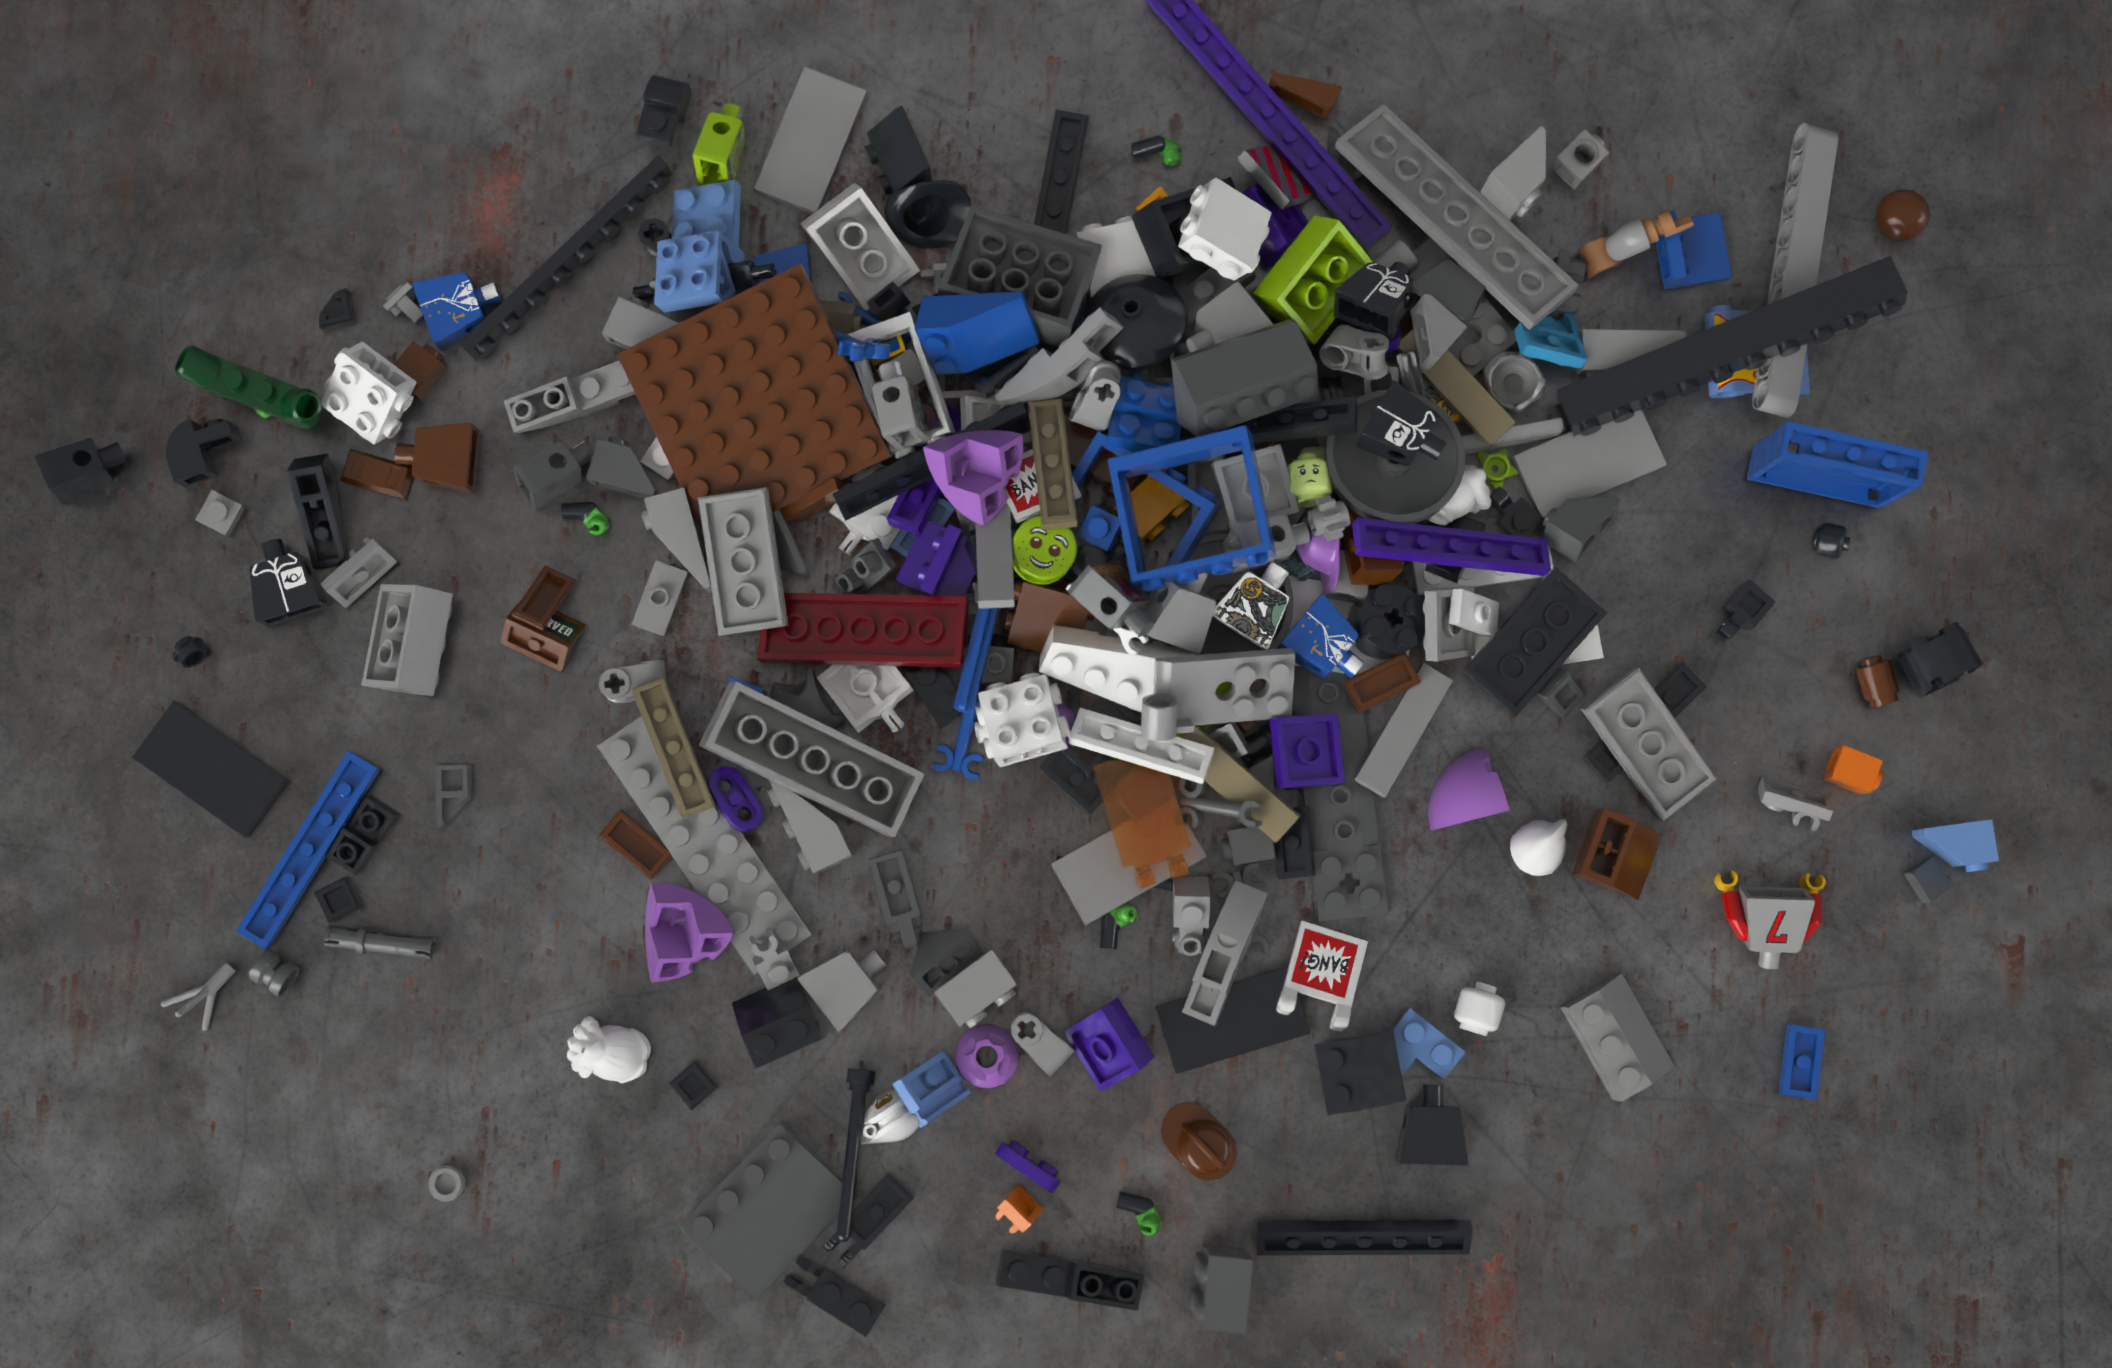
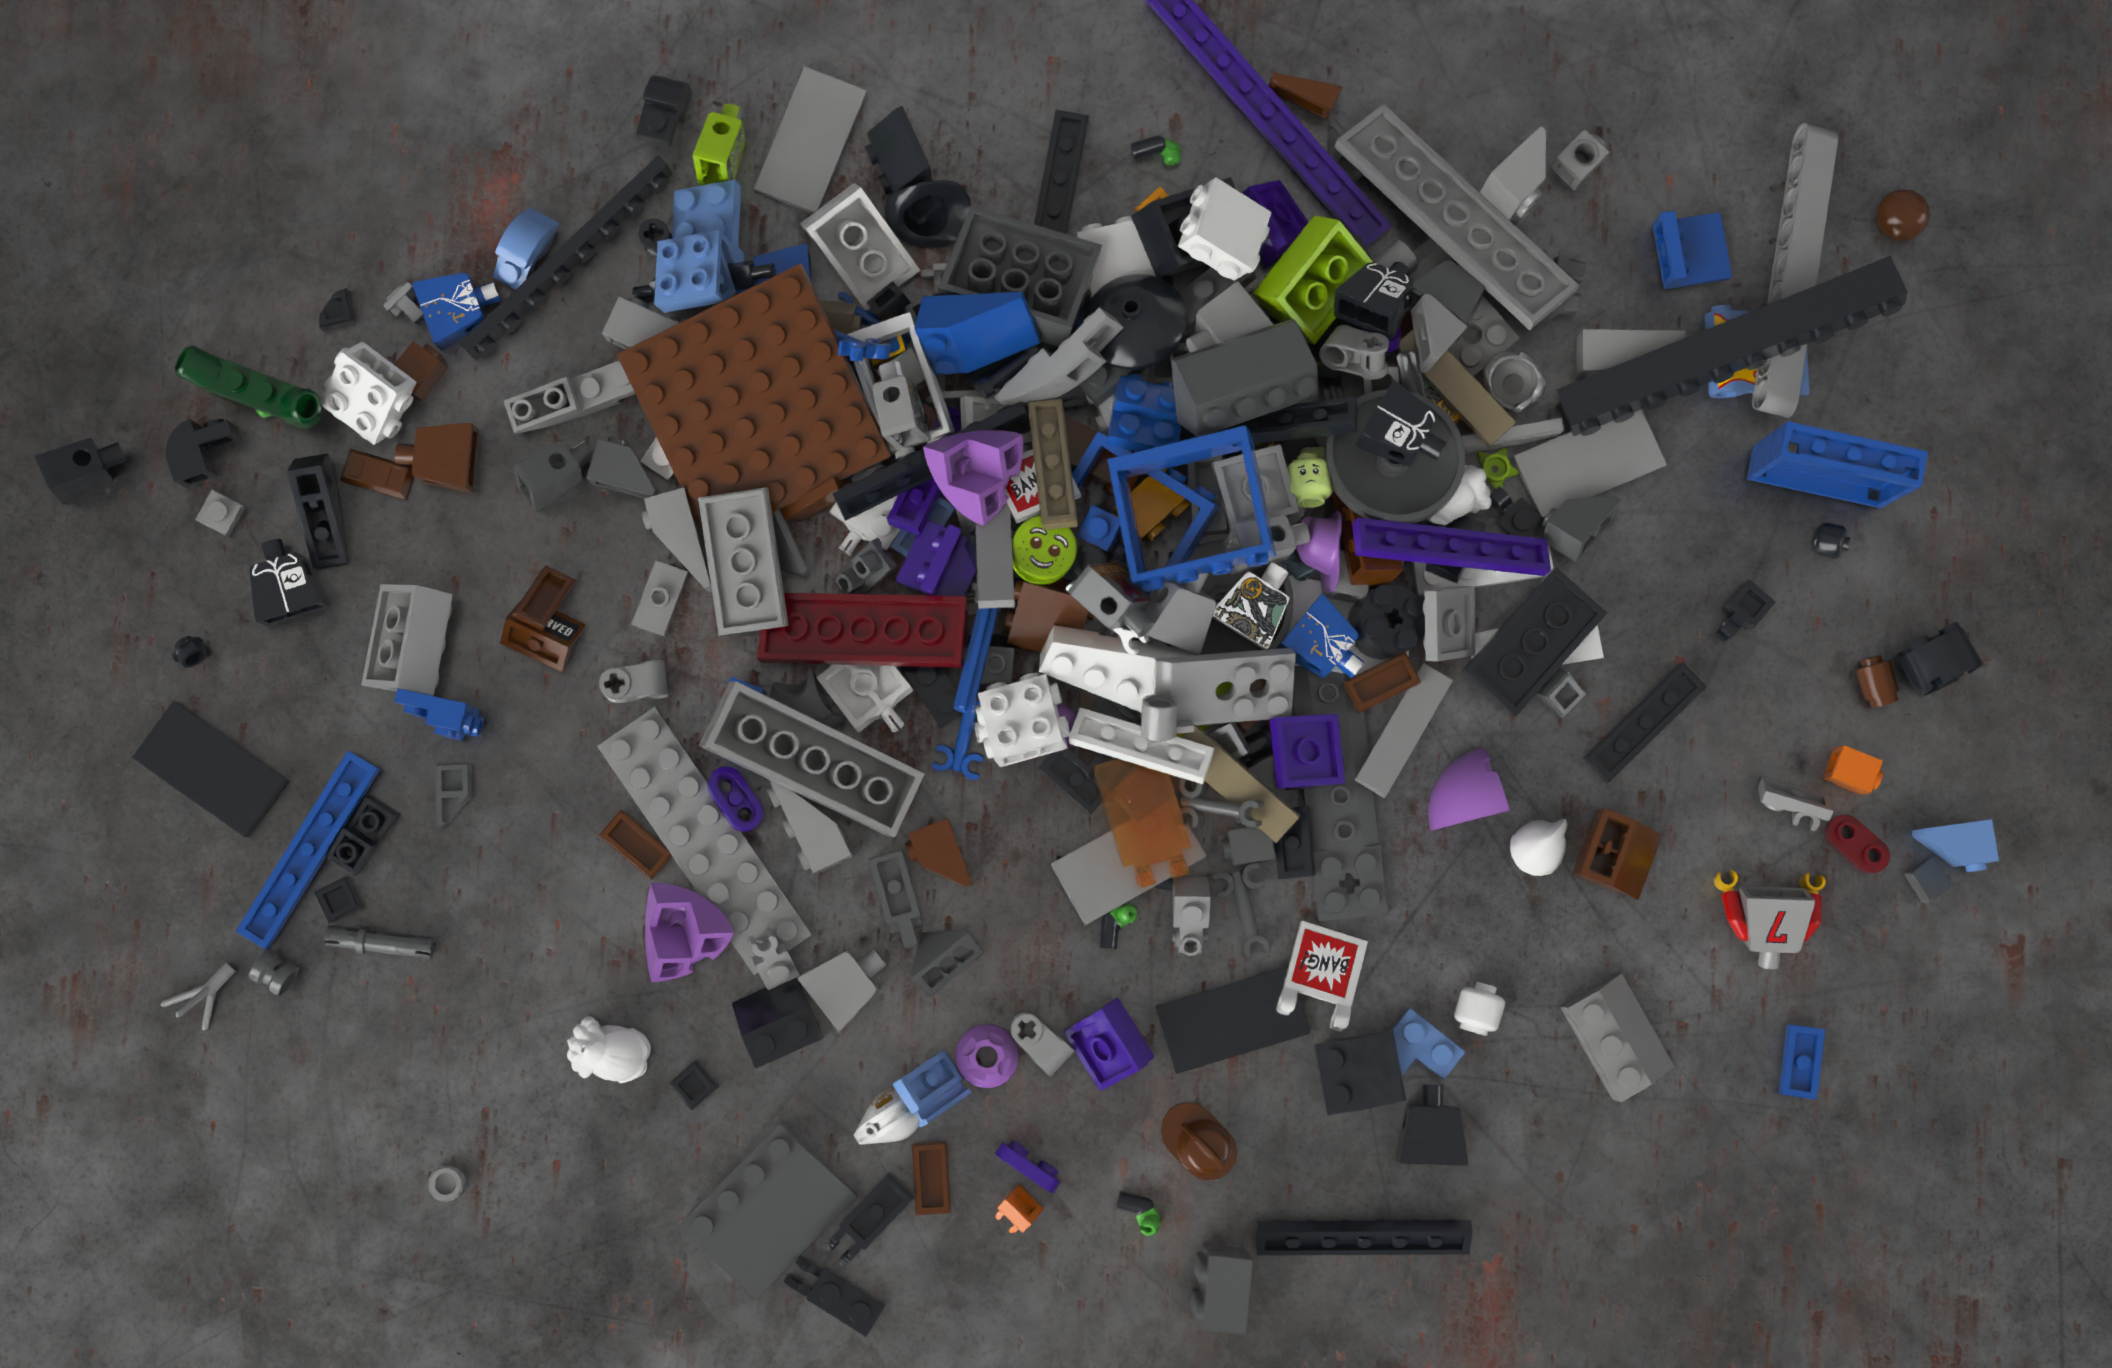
light grey plate [320,537,397,608] -> none
arm [561,502,609,536] -> none
dark tan tile [631,676,715,819] -> none
black piece [837,1068,876,1242] -> none
light grey brick [934,950,1018,1028] -> none
black slope [995,1249,1144,1311] -> none
light grey piece [1069,361,1121,432] -> none
light grey slope [1182,880,1269,1026] -> none
dark grey tile [1237,144,1315,209] -> none
light grey gear [1307,495,1350,542] -> none
white plate [1449,589,1499,636] -> none
dark azure wing [1514,314,1588,369] -> none
medium nougat piece [1577,210,1694,279] -> none
light grey tile [1581,668,1717,821] -> none
none -> blue plate [394,688,484,741]
none -> medium blue brick [492,207,559,290]
none -> reddish brown slope [905,818,973,888]
none -> reddish brown tile [912,1141,951,1215]
none -> dark red plate [1824,815,1890,873]

